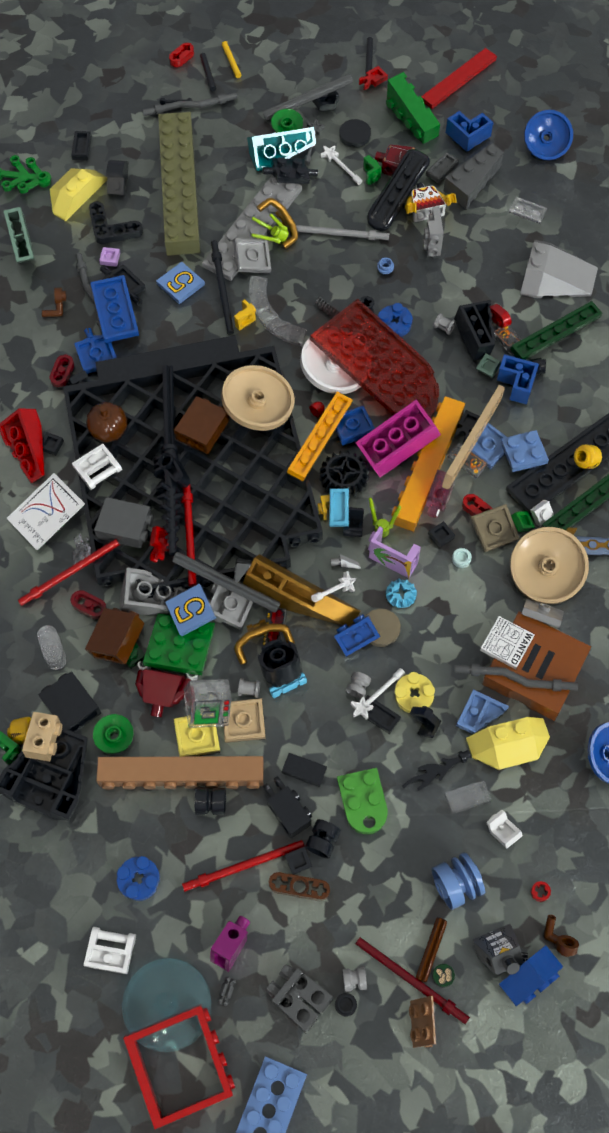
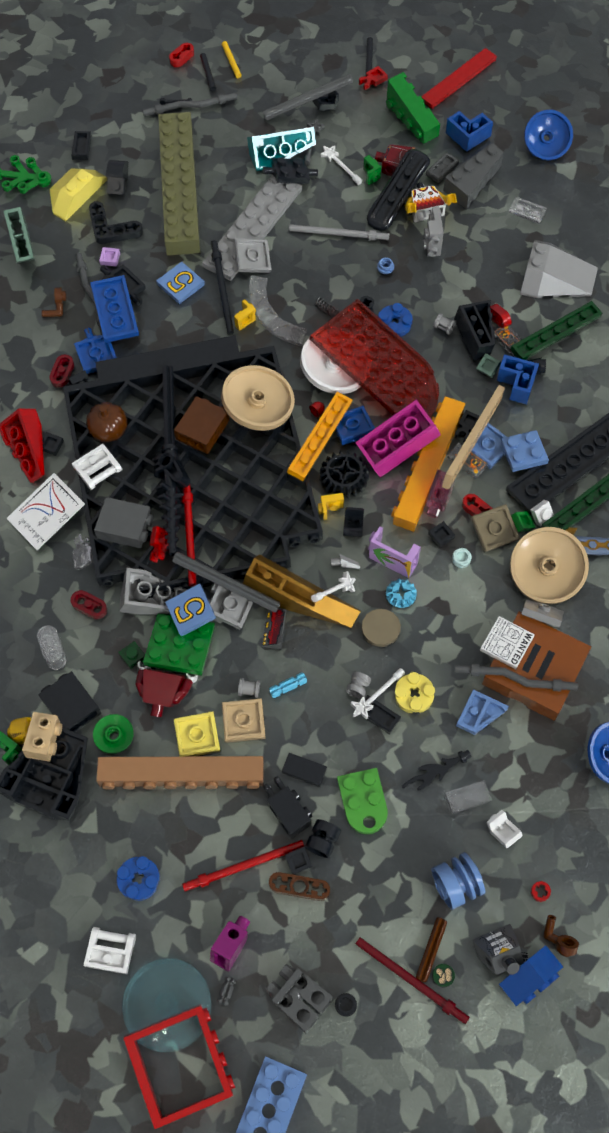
red bar [18,539,120,606] -> none
reddish brown brick [85,608,145,665] -> none
clear slope [183,679,231,728] -> none
black wheel [194,787,226,815] -> none
dark grey slope [234,558,251,583] -> none
pearl gold piece [234,618,295,665] -> none
lime plant [251,214,289,244] -> none
pearl gold piece [256,198,298,249] -> none
black brick [258,639,302,688] -> none
green dish [271,109,303,133] -> none
medium azure tile [329,488,349,527] -> none
blue bracket [334,614,380,656] -> none
black tile [339,119,371,147] -> none
light grey wheel [342,967,367,992] -> none
lime plant [369,497,401,538] -> none
medium nougat hinge [409,996,436,1048] -> none
black bracket [410,706,441,738] -> none
light yellow wedge [466,717,550,770] -> none
yellow head [574,444,602,469] -> none

